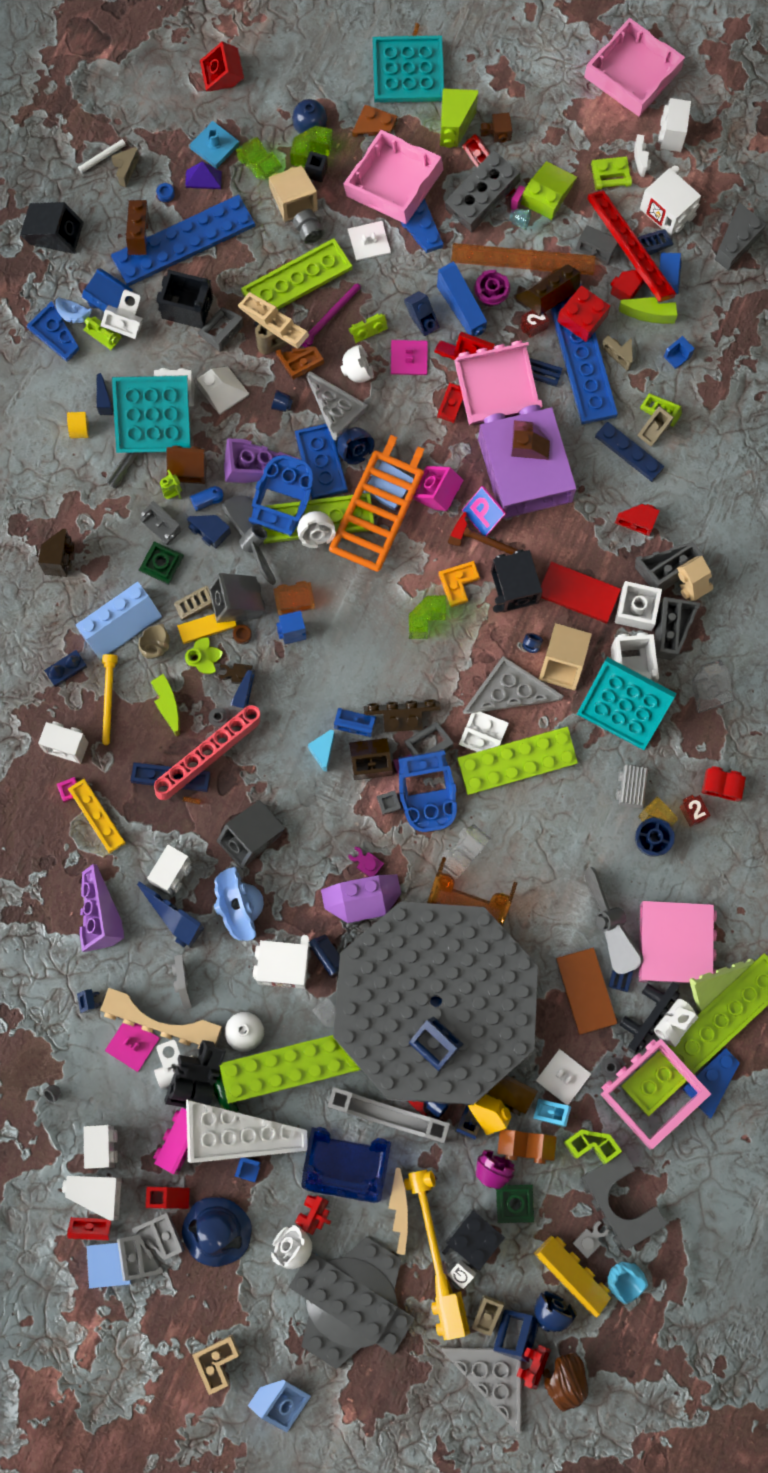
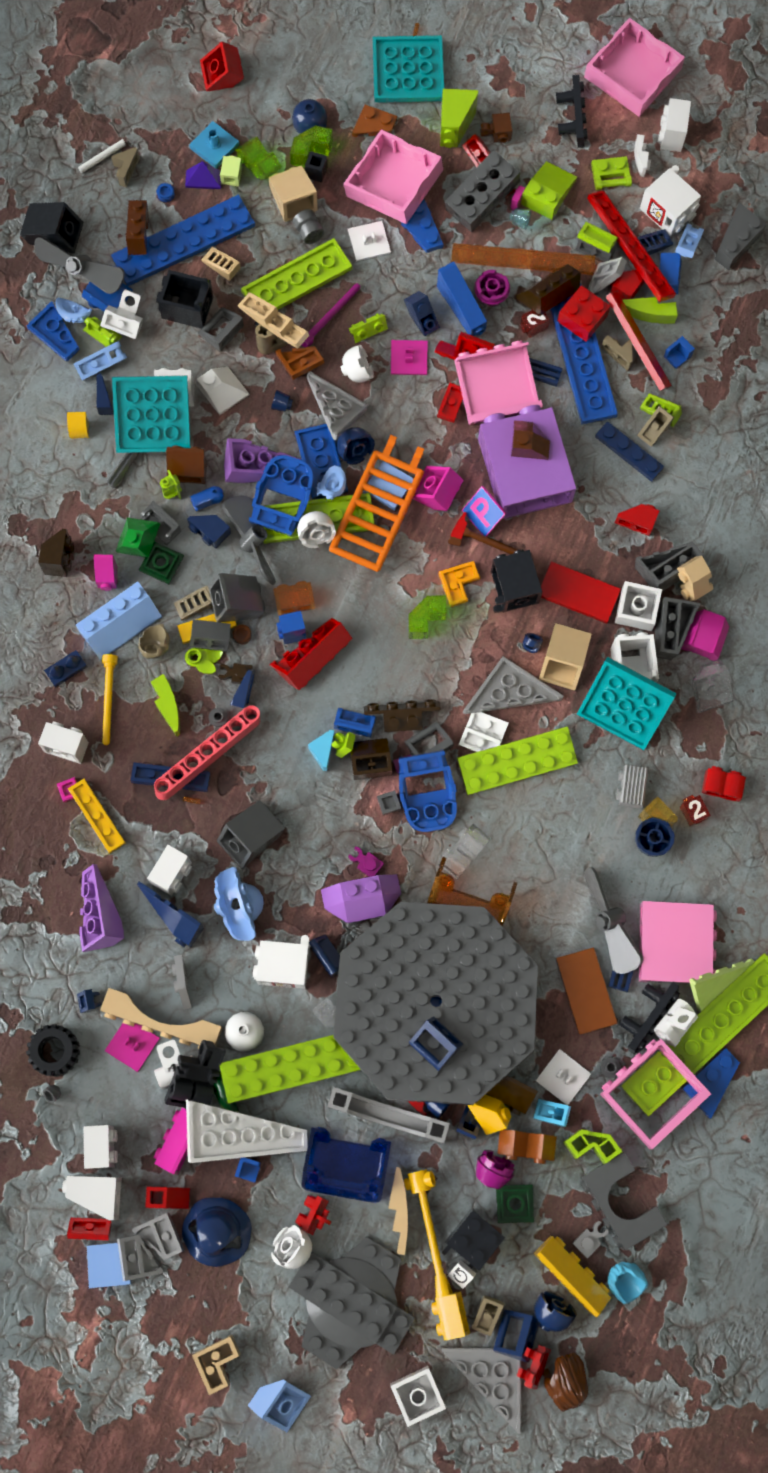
none -> black tyre [26,1024,80,1077]
none -> dark grey piece [35,237,125,294]
none -> light blue plate [73,341,127,381]
none -> dark pink slope [94,554,118,591]
none -> green slope [115,518,160,558]
none -> dark grey hinge [190,619,231,651]
none -> tan slope [201,247,241,281]
none -> yellowish green brick [220,156,242,186]
none -> red wedge [269,618,353,690]
none -> light blue hat [316,465,346,500]
none -> lime tile [331,732,356,758]
none -> white brick [390,1366,446,1427]
none -> black plate [556,75,588,148]
none -> lime tile [577,222,618,253]
none -> light grey wing [587,257,627,294]
none -> red tile [606,292,672,391]
none -> light blue plate [675,223,704,258]
none -> dark pink slope [681,609,729,662]

